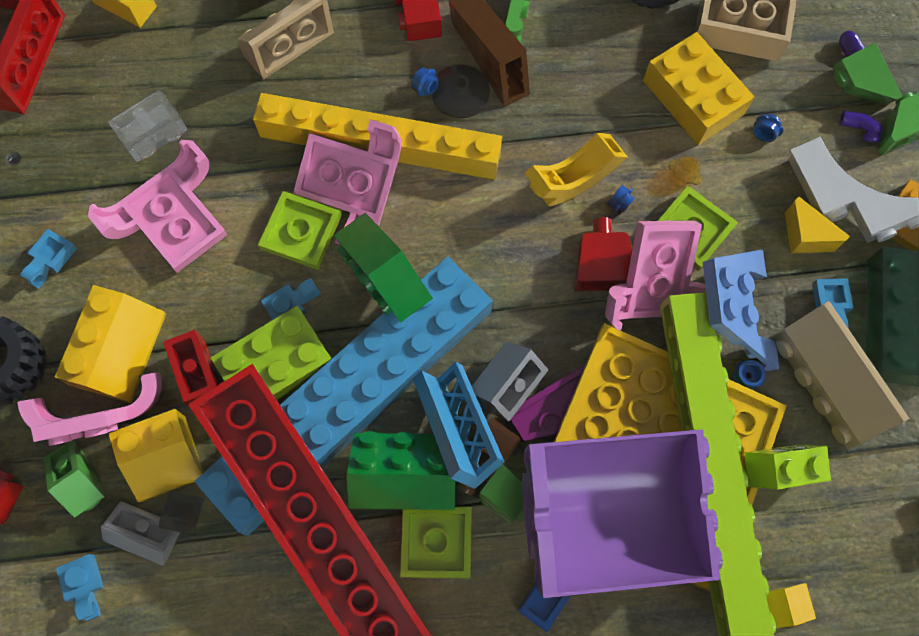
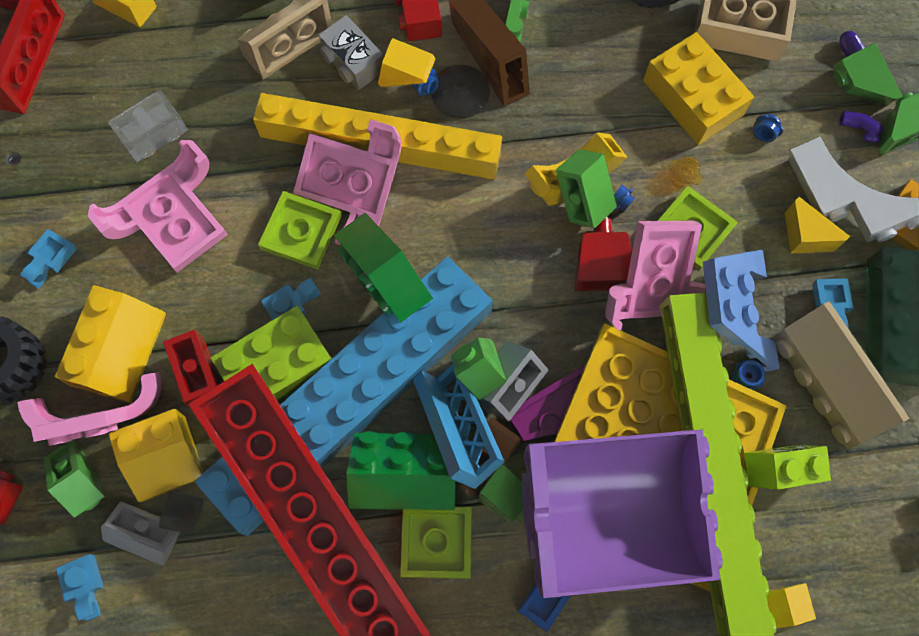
none -> light grey brick [319,15,384,91]
none -> yellow slope [378,38,436,87]
none -> bright green slope [451,337,507,400]
none -> bright green brick [555,149,617,228]

